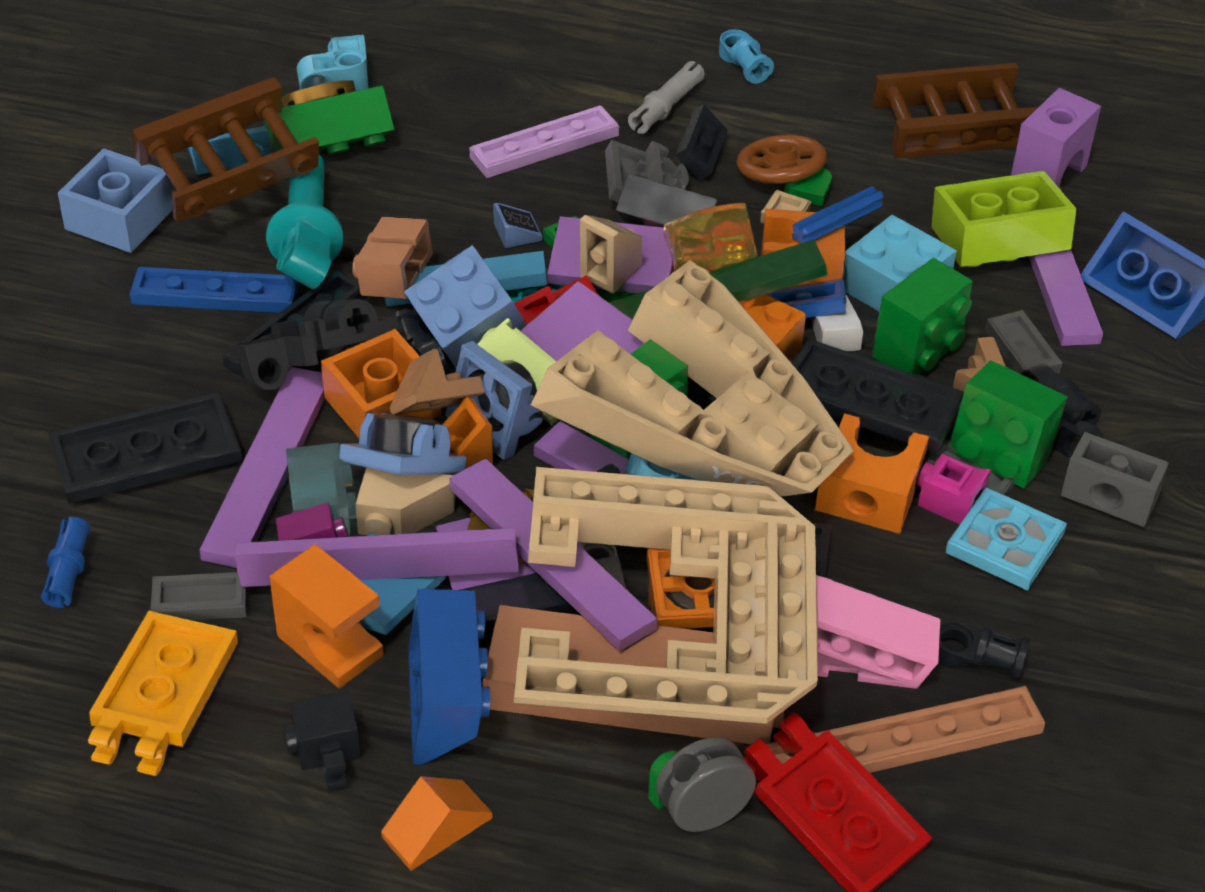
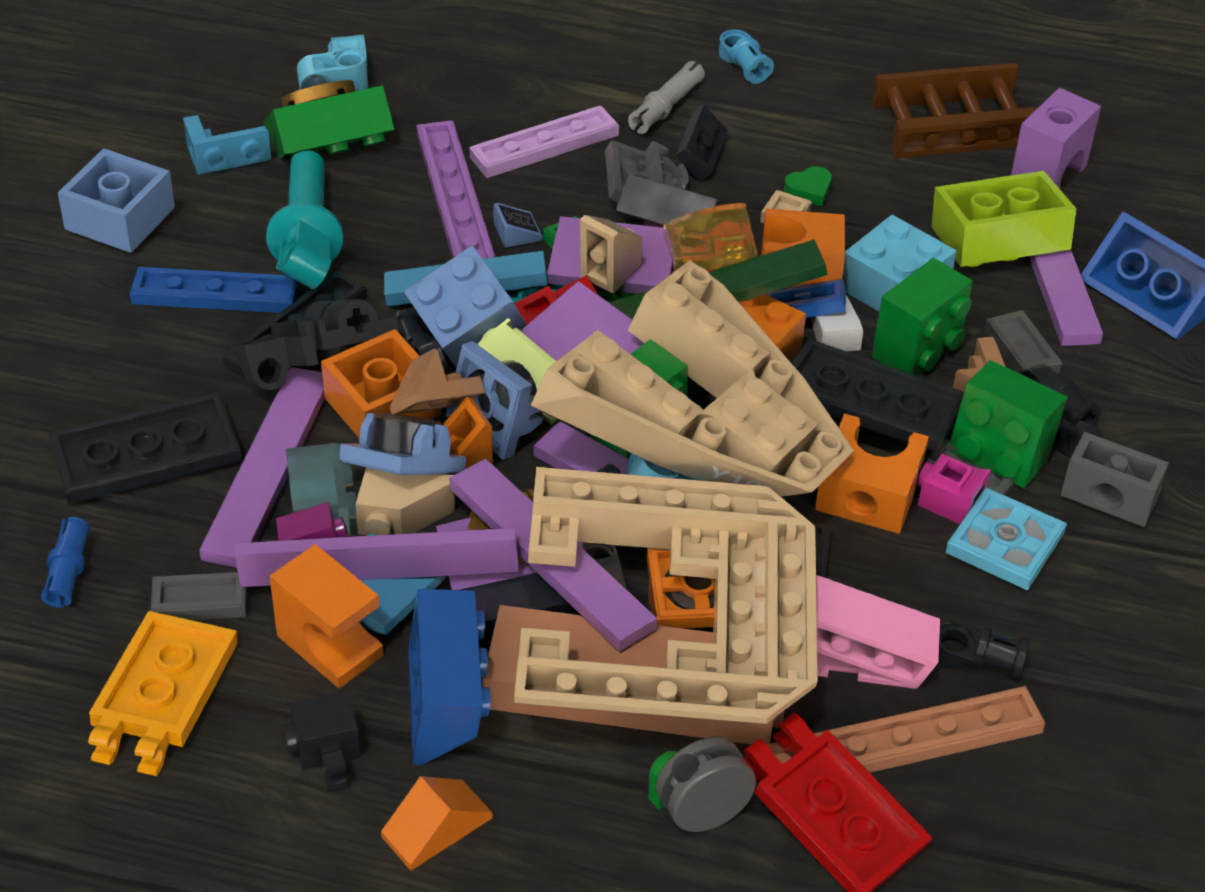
reddish brown fence [132,76,319,222] -> none
nougat piece [352,217,433,299] -> none
dark orange plate [736,135,827,184] -> none
blue axle [792,187,884,243] -> none
none -> medium lavender tile [416,120,495,259]

